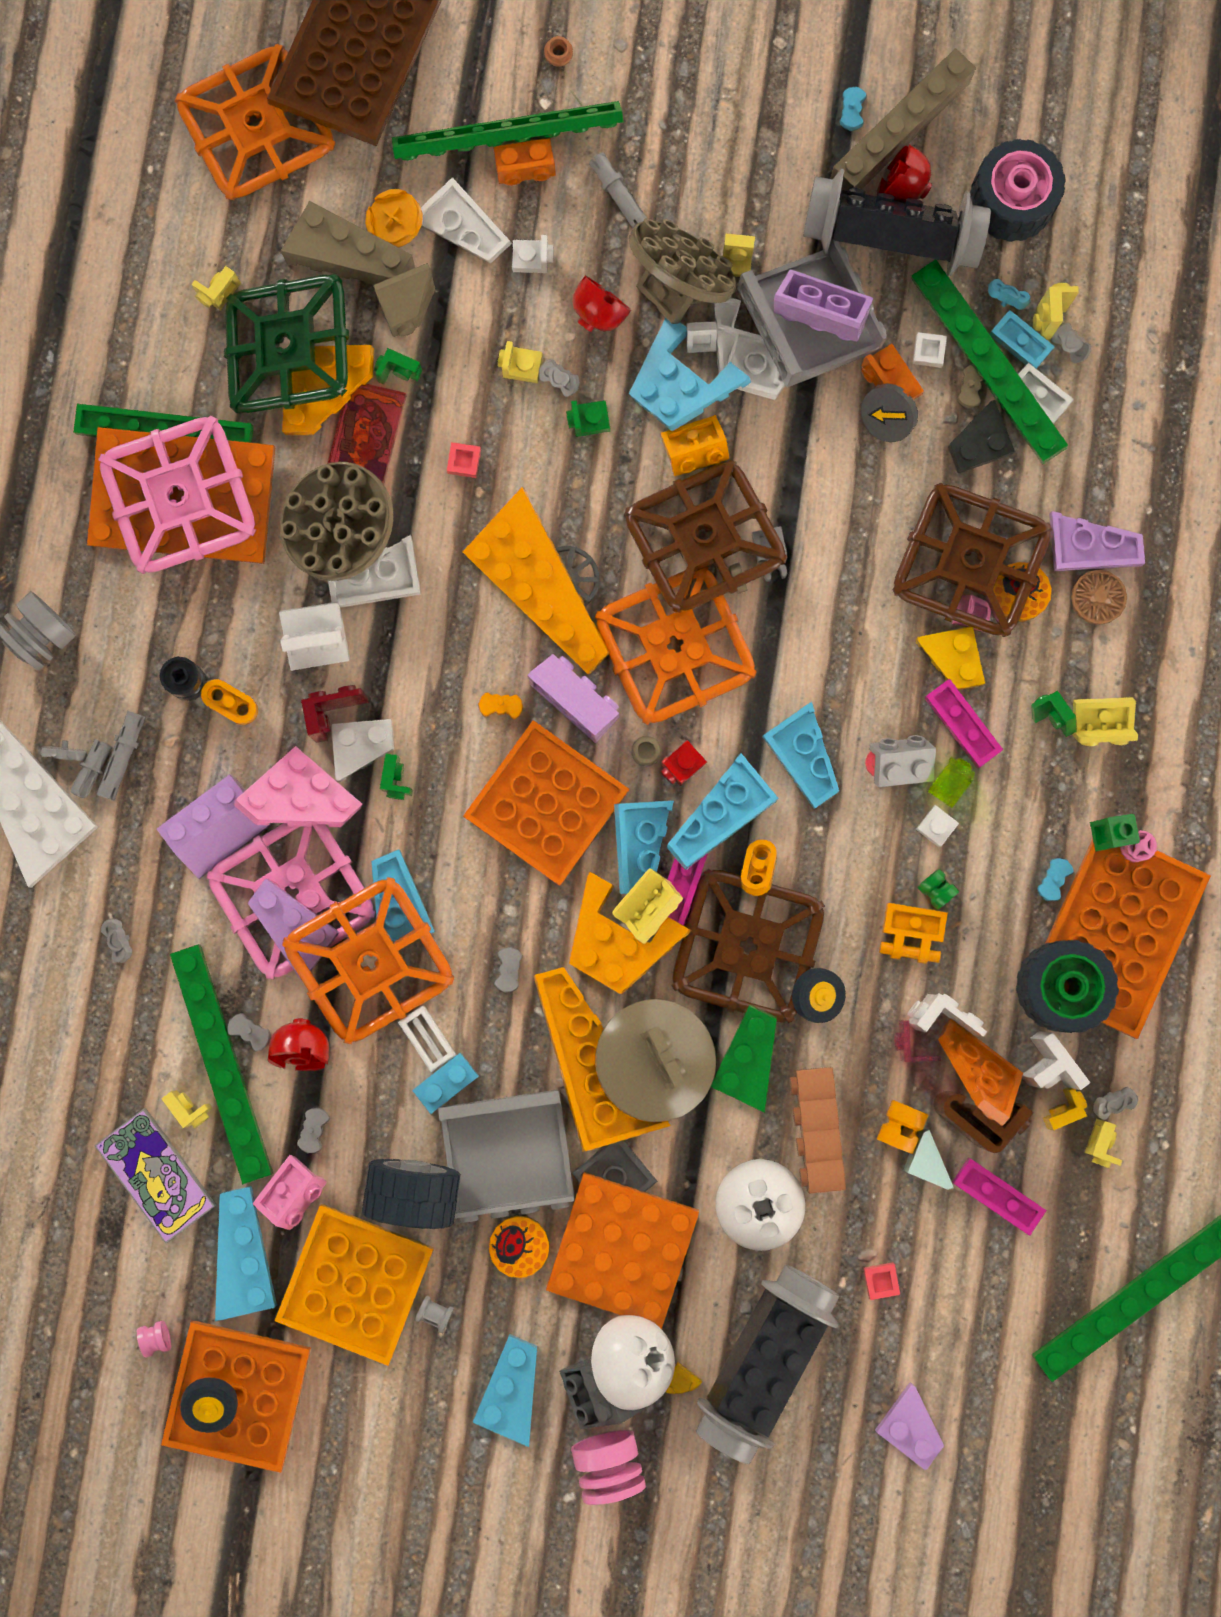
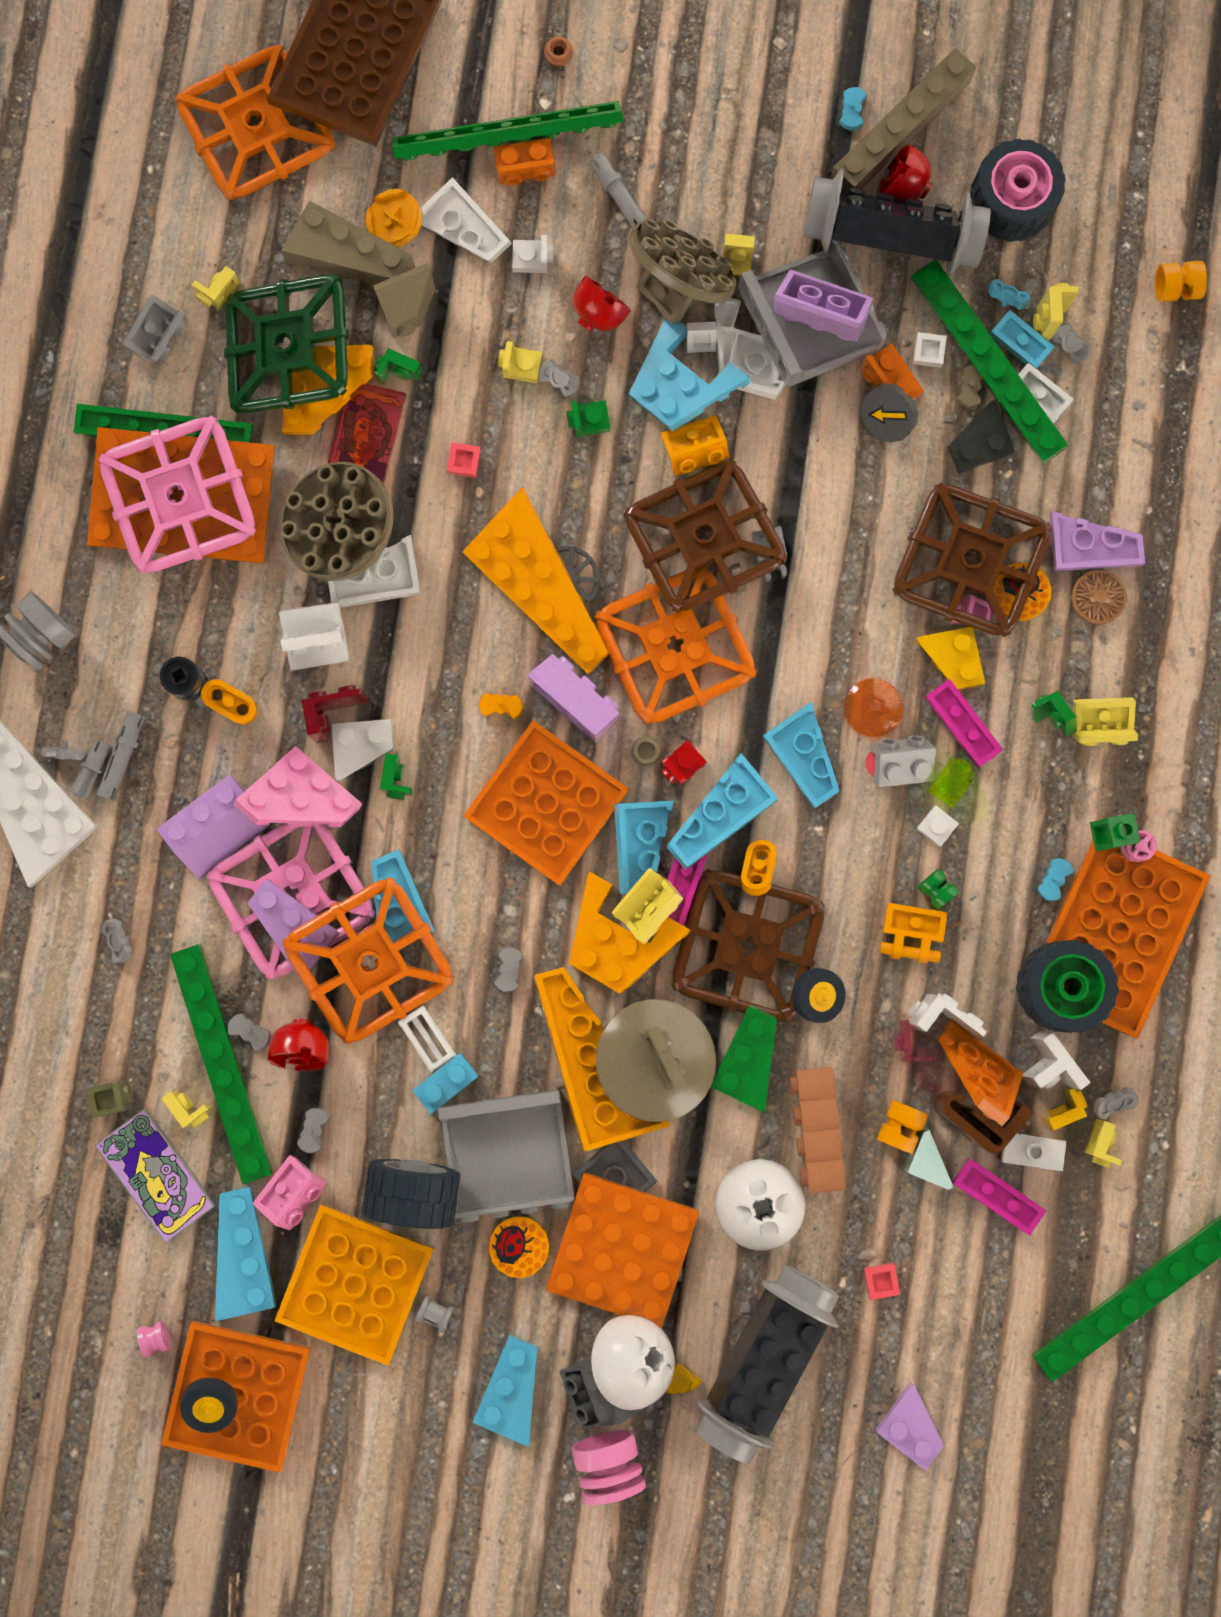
none -> olive bracket [86,1080,133,1118]
none -> light grey bracket [121,294,186,365]
none -> clear orange dish [844,678,903,737]
none -> white plate [1001,1133,1067,1171]
none -> light orange wheel [1155,261,1207,302]

